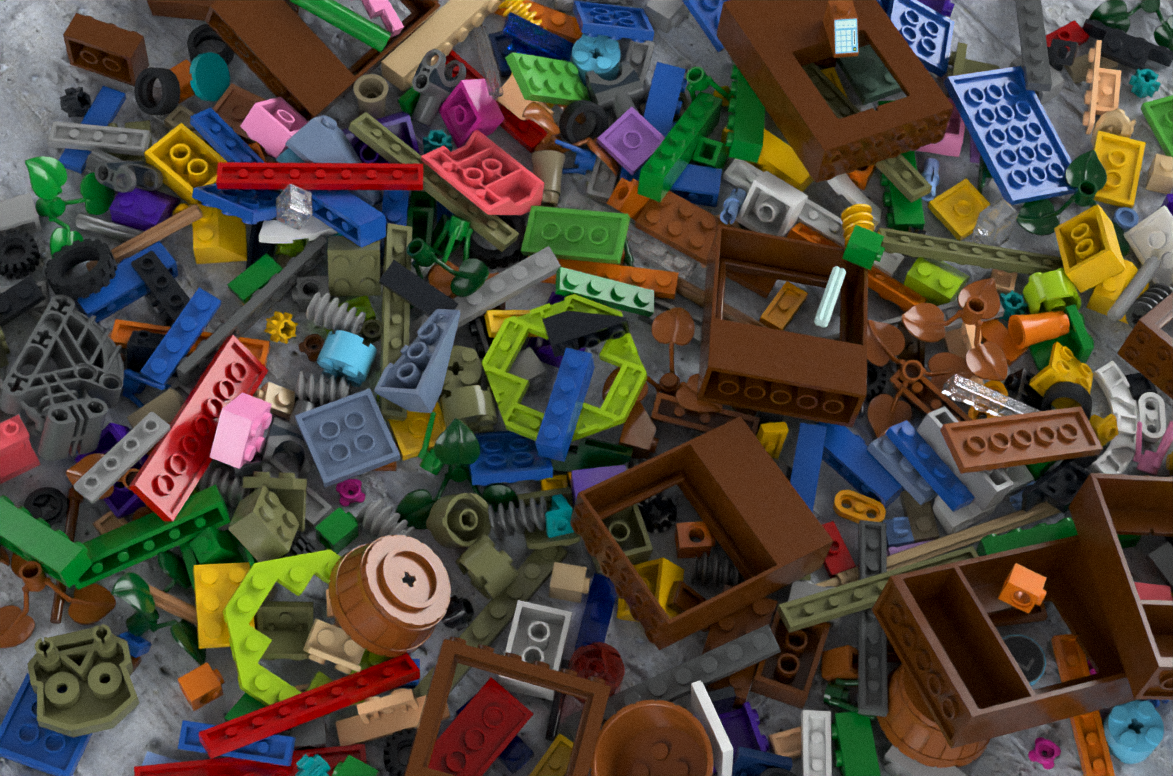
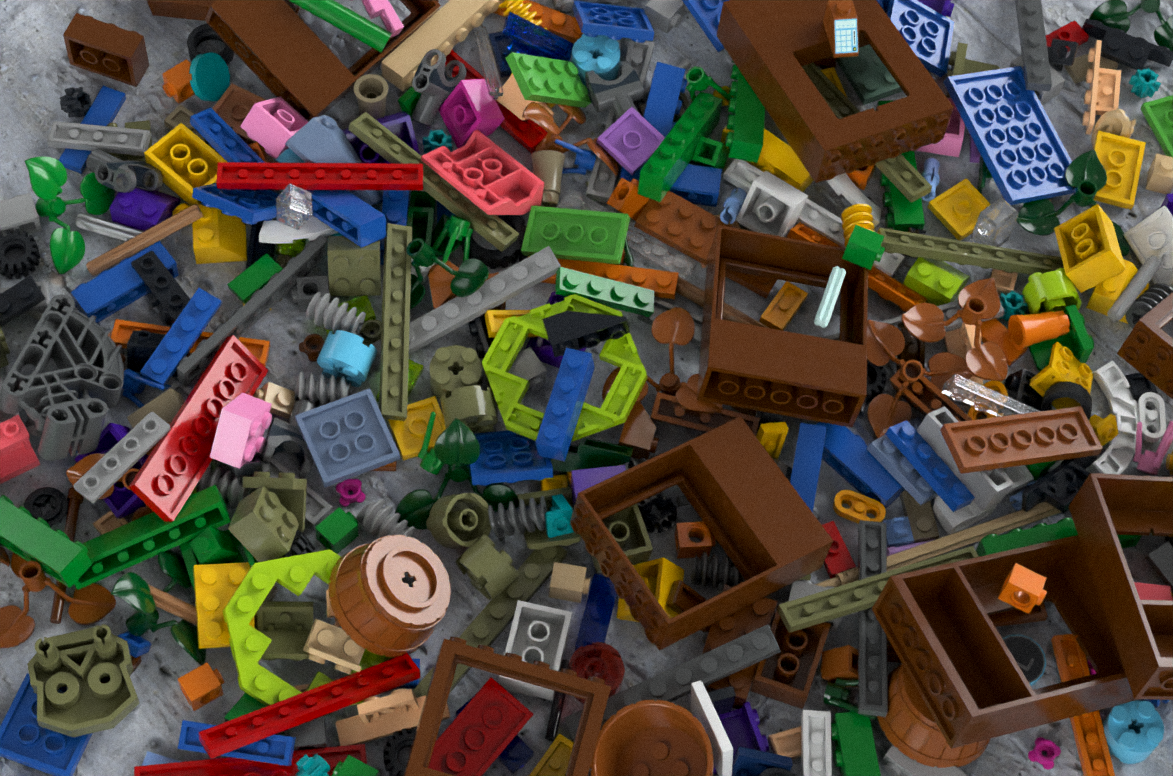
black tyre [44,239,117,300] -> none
black tyre [134,67,181,115] -> none
yellow gear [264,311,298,344] -> none
sand blue wedge [374,309,461,413] -> none
black tile [379,260,458,317] -> none
black gear [441,595,474,631] -> none
black tyre [559,100,609,149] -> none
medium blue tile [1112,207,1139,232] -> none

